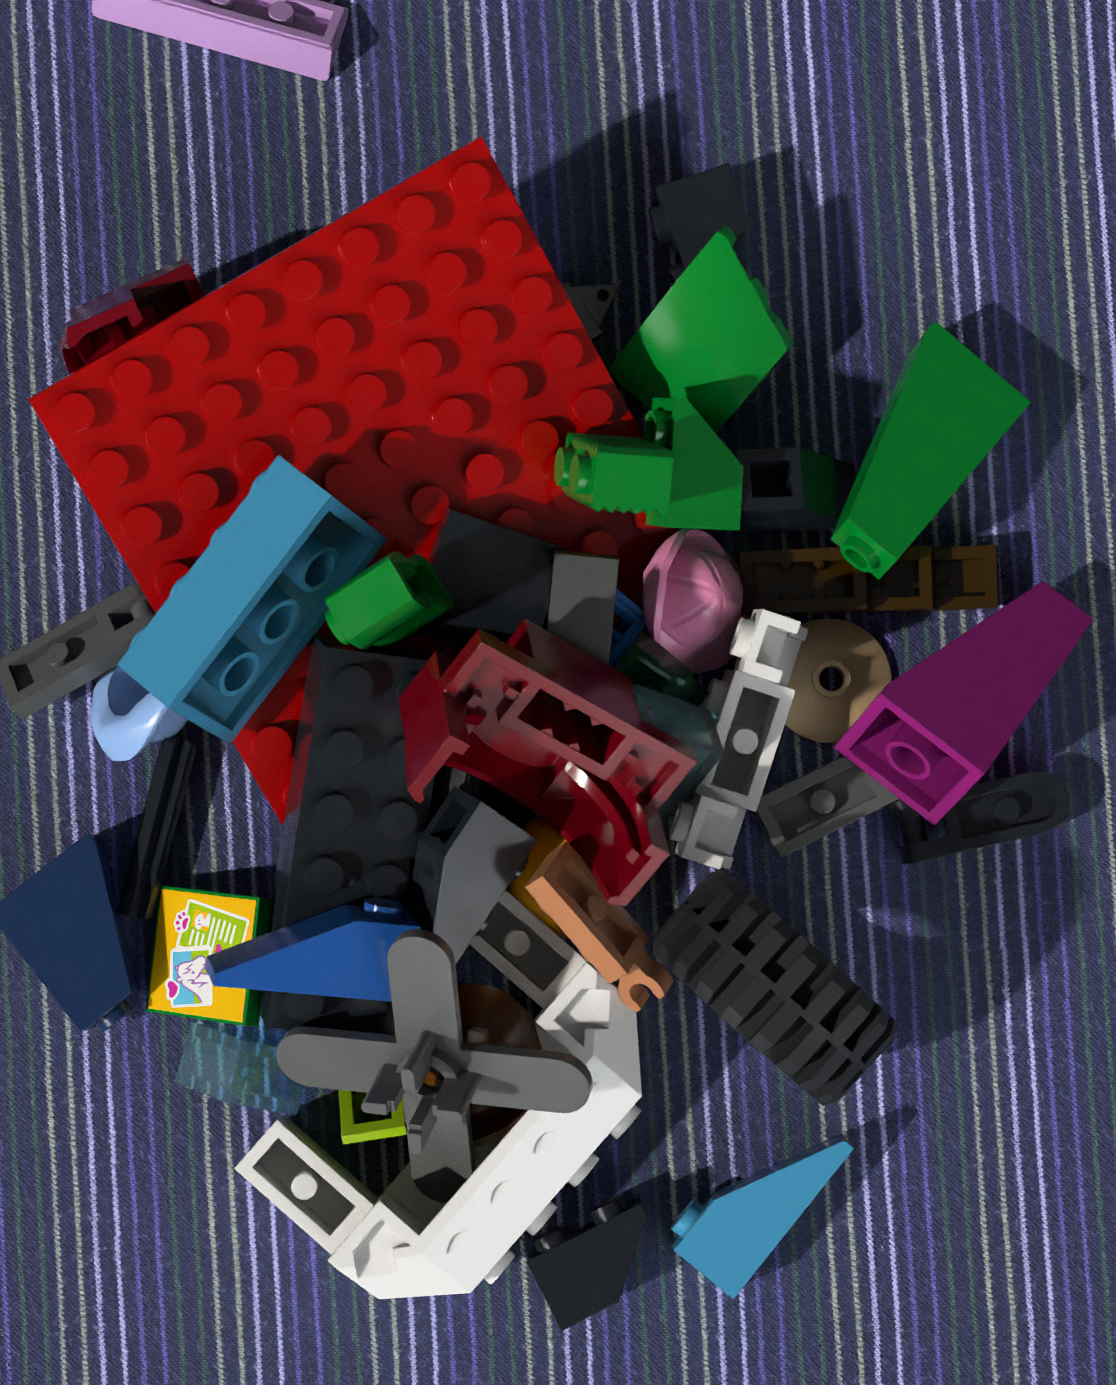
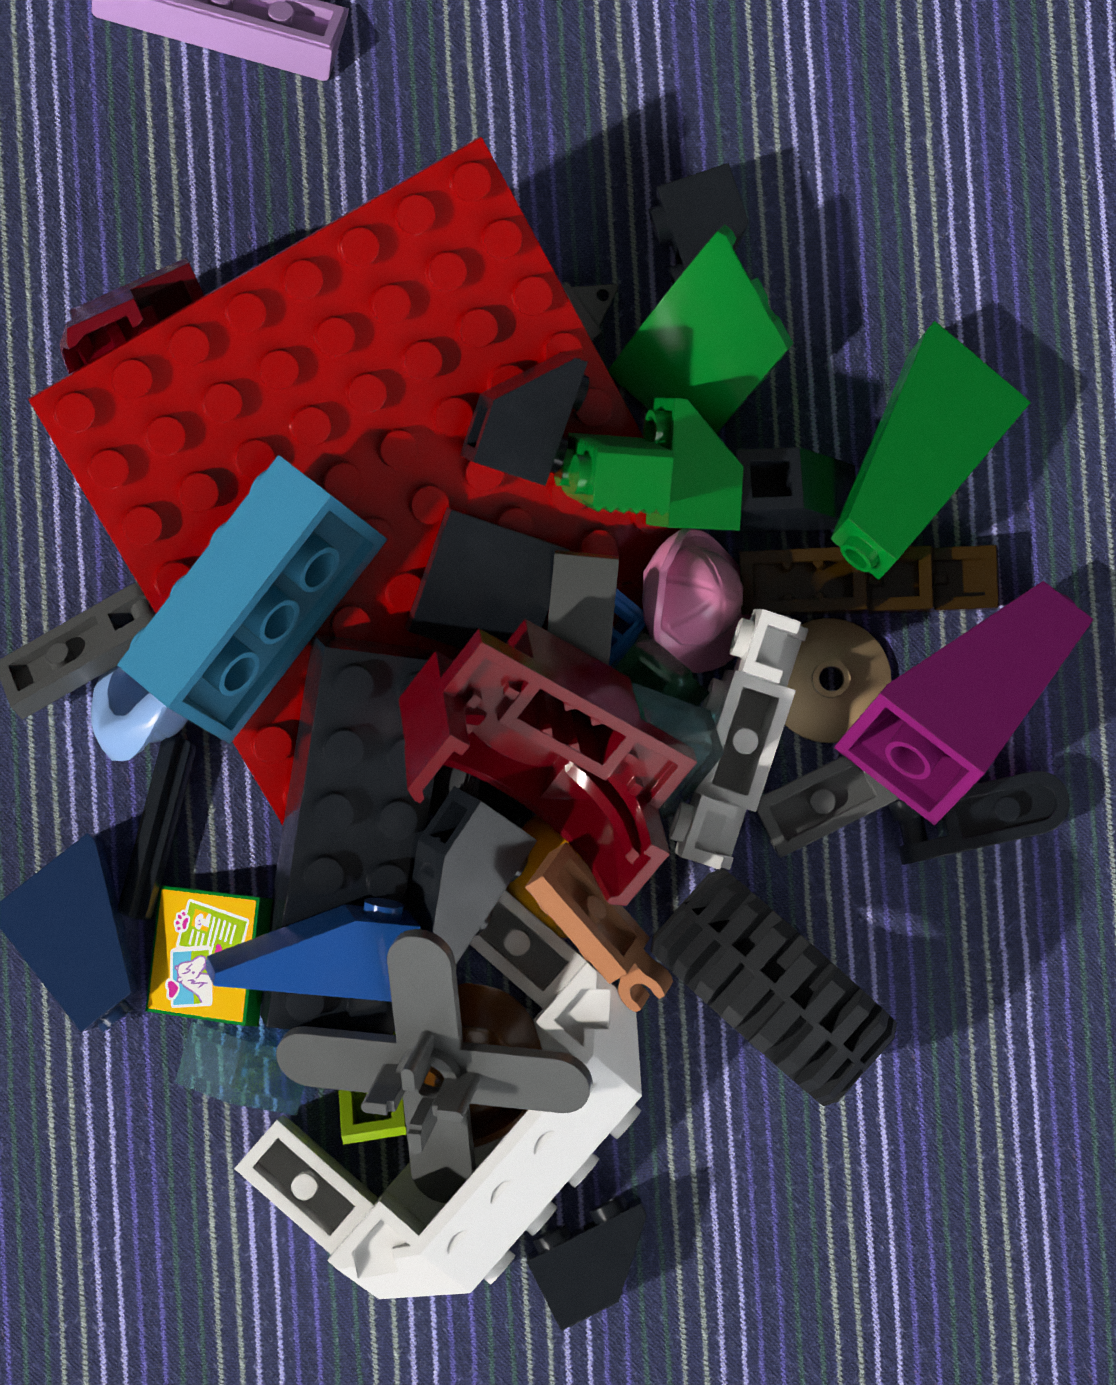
green brick [325,551,454,650] -> none
dark azure slope [670,1135,854,1299] -> none
none -> black slope [460,352,589,486]

